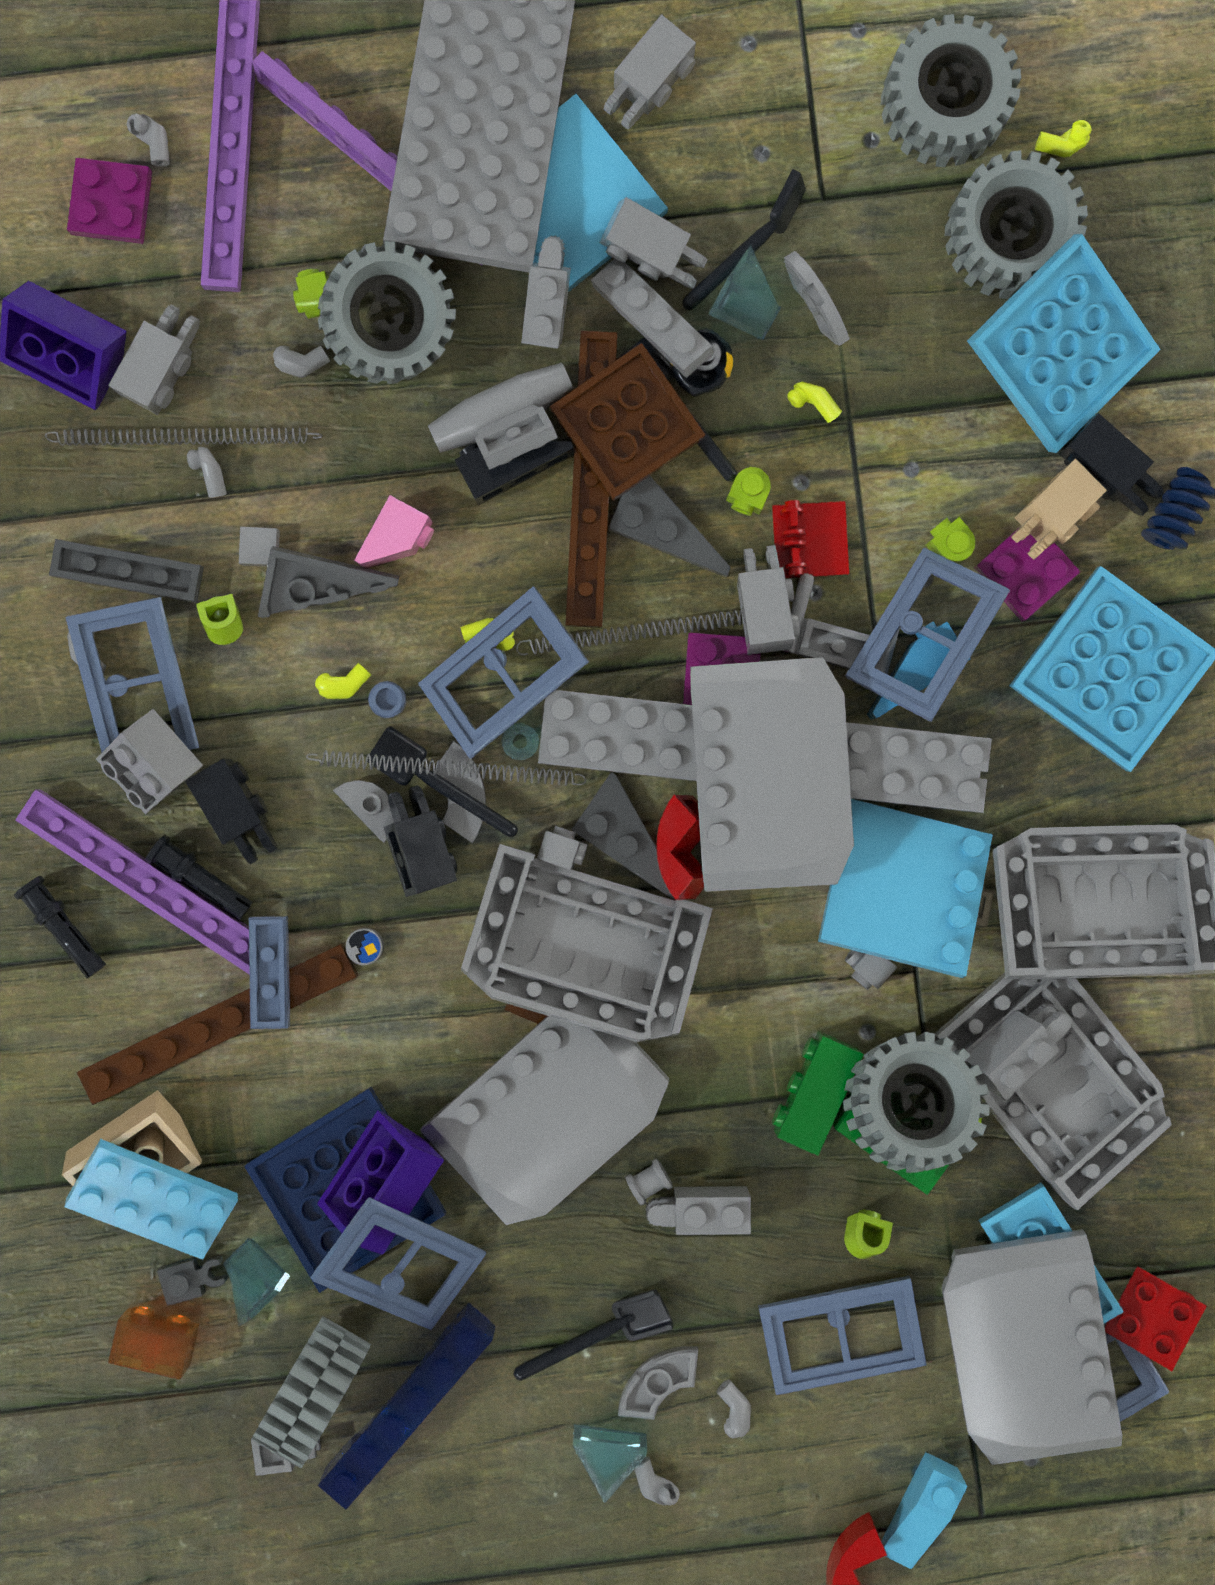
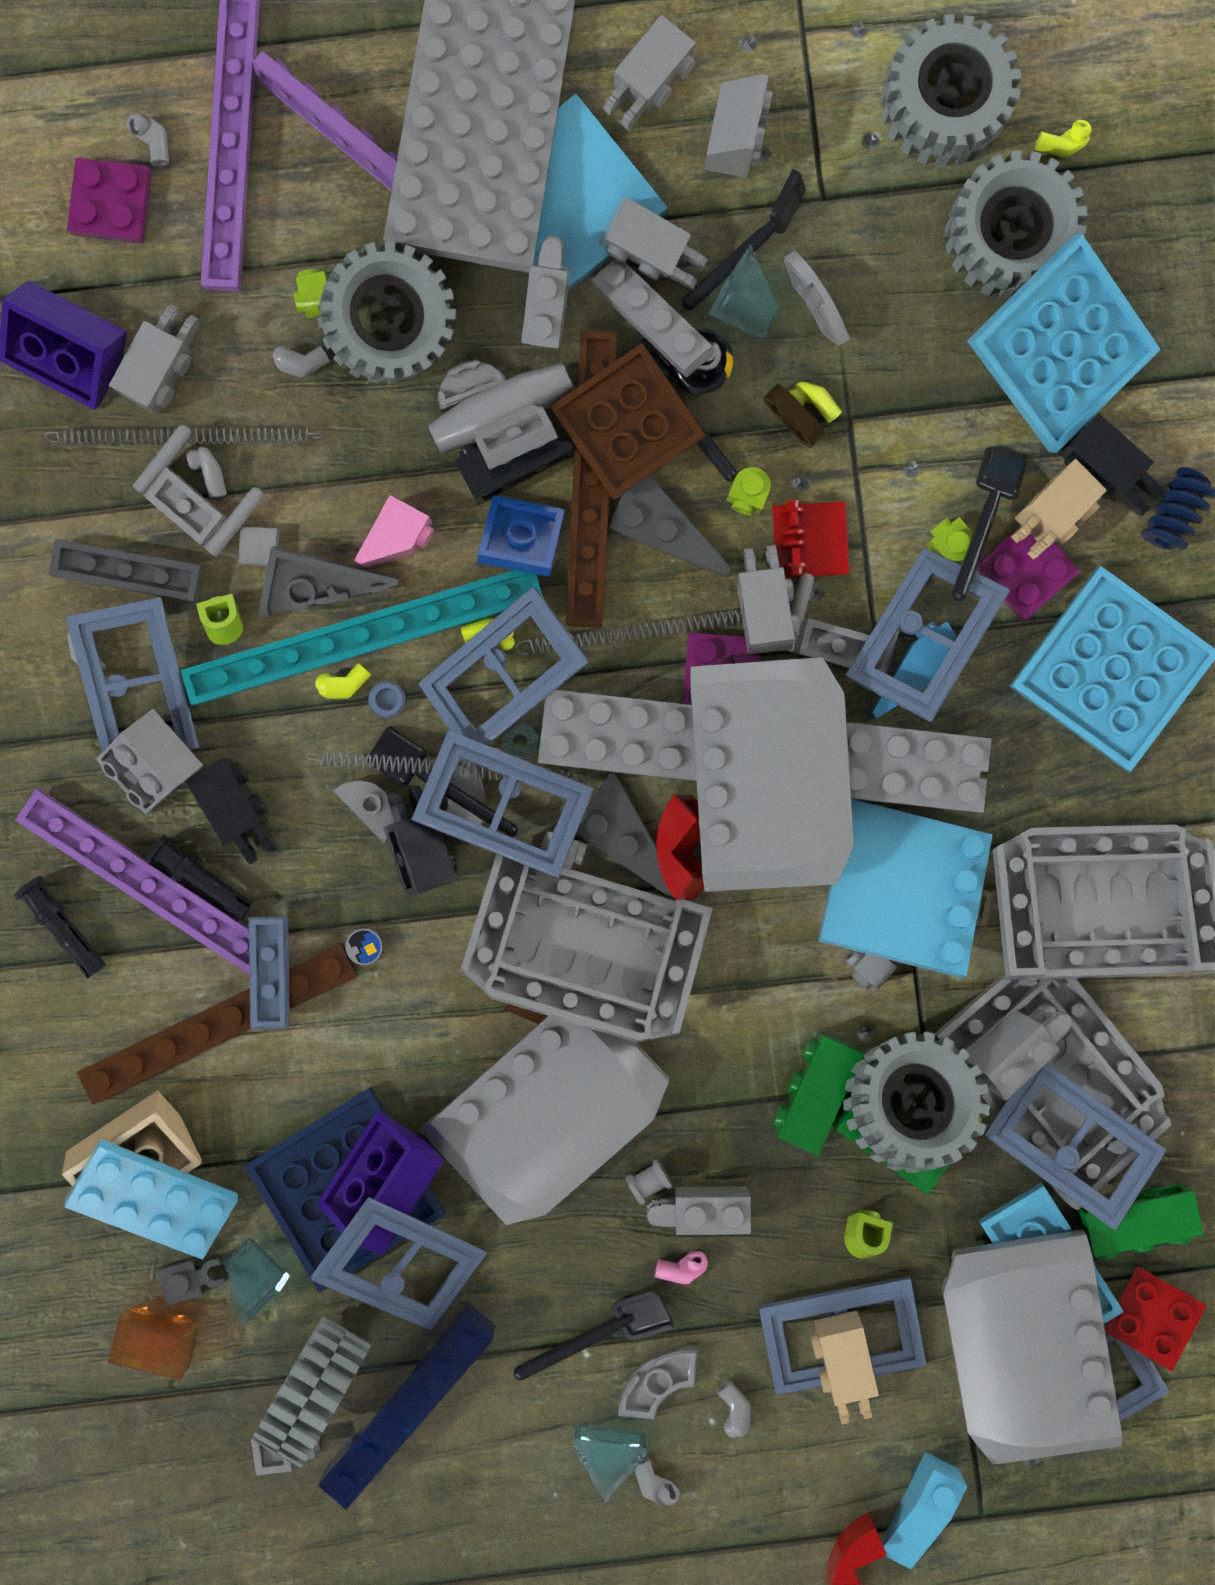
none -> light grey plate [132,425,264,557]
none -> teal plate [180,570,543,706]
none -> sand blue door [412,730,594,878]
none -> light grey plate [438,360,506,413]
none -> blue plate [477,495,565,577]
none -> bright pink arm [654,1251,708,1284]
none -> light grey slope [704,74,773,178]
none -> dark brown beam [763,384,825,448]
none -> tan hinge [810,1311,879,1425]
none -> black piece [952,447,1026,601]
none -> sand blue door [983,1063,1166,1230]
none -> green brick [1076,1182,1203,1260]

